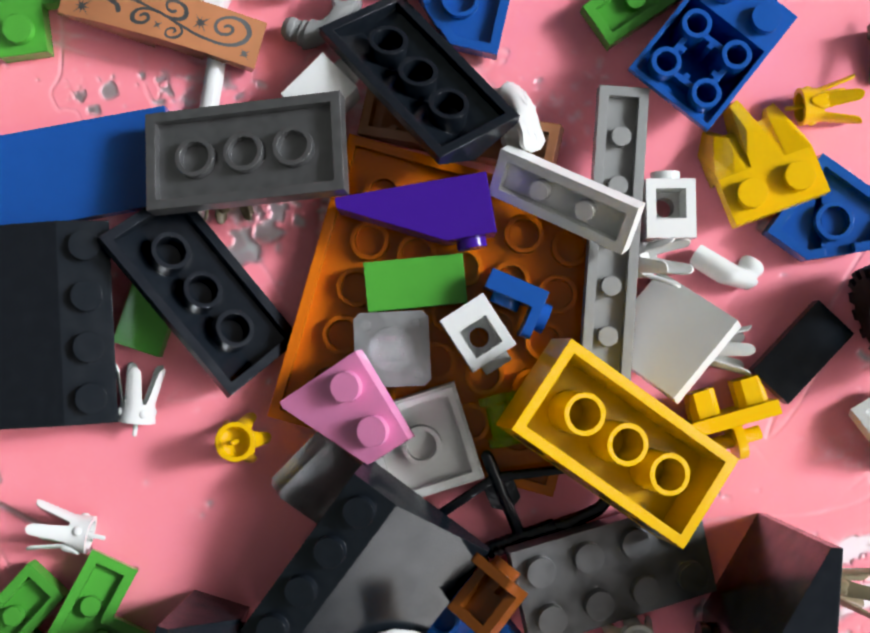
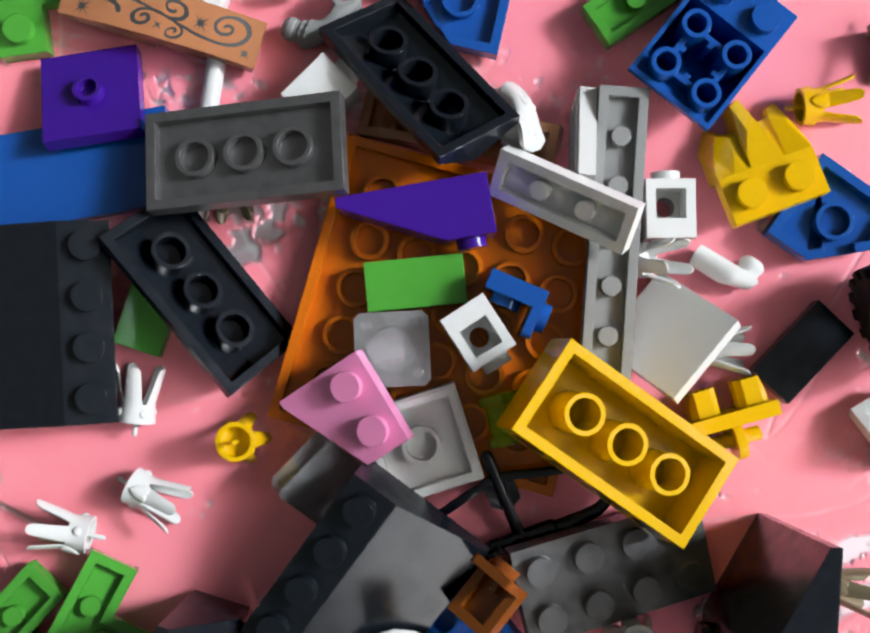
none -> dark purple plate [41,44,145,152]
none -> white piece [117,467,194,534]
none -> white tile [569,86,597,181]

